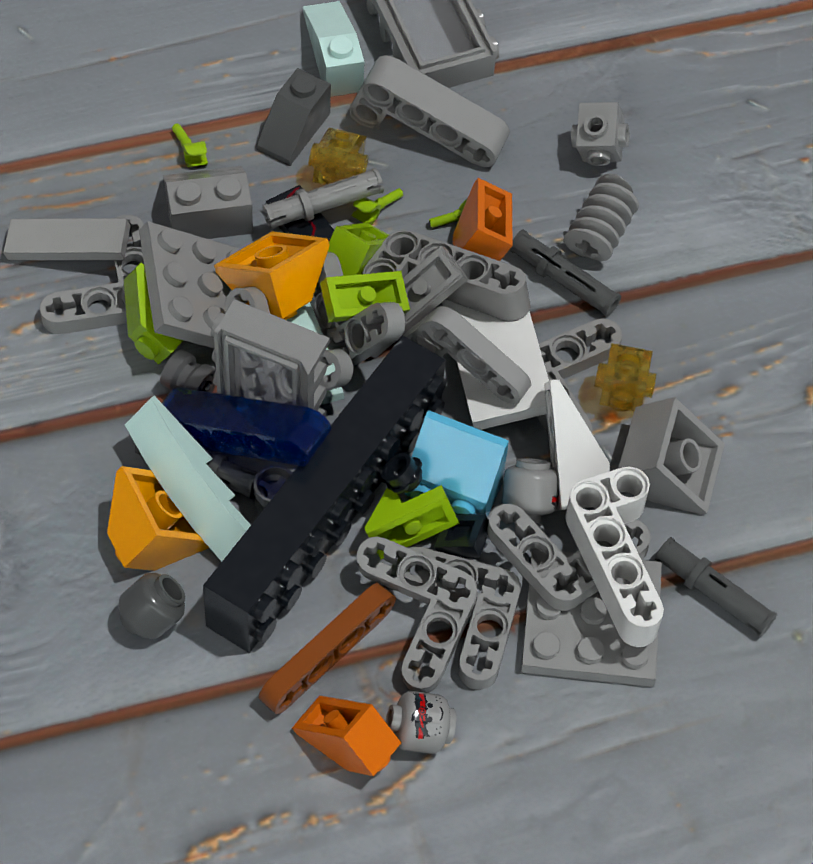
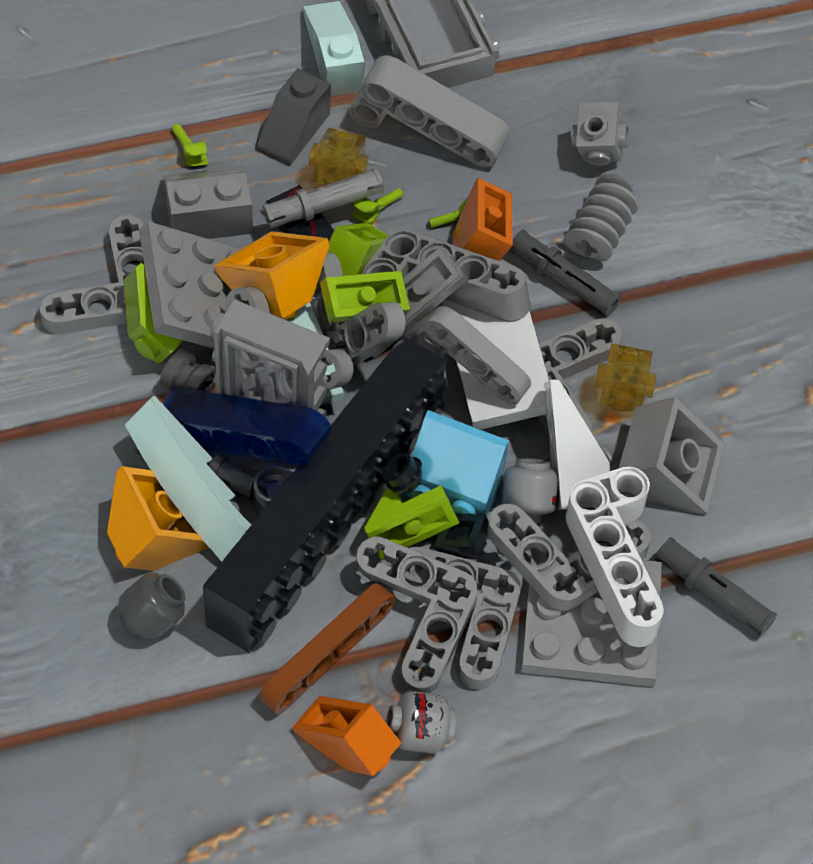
light grey tile [3,218,130,260] -> none

